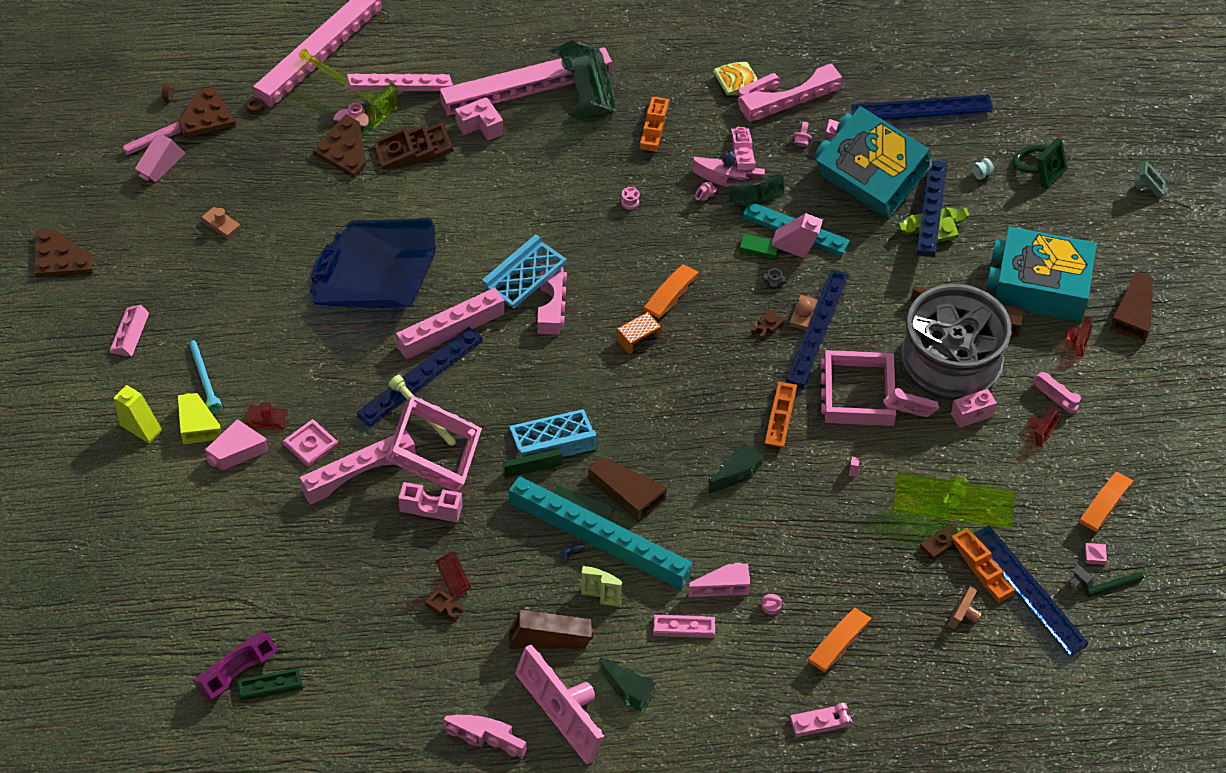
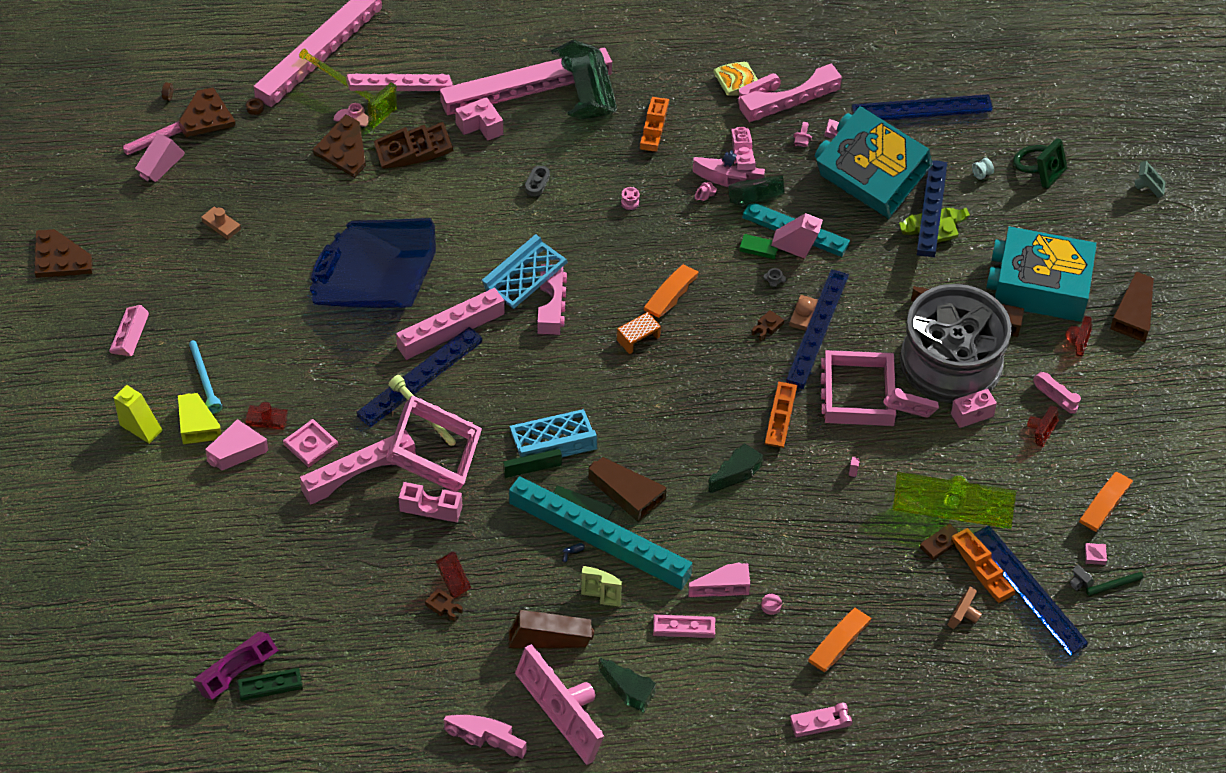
none -> dark grey plate [525,166,550,196]

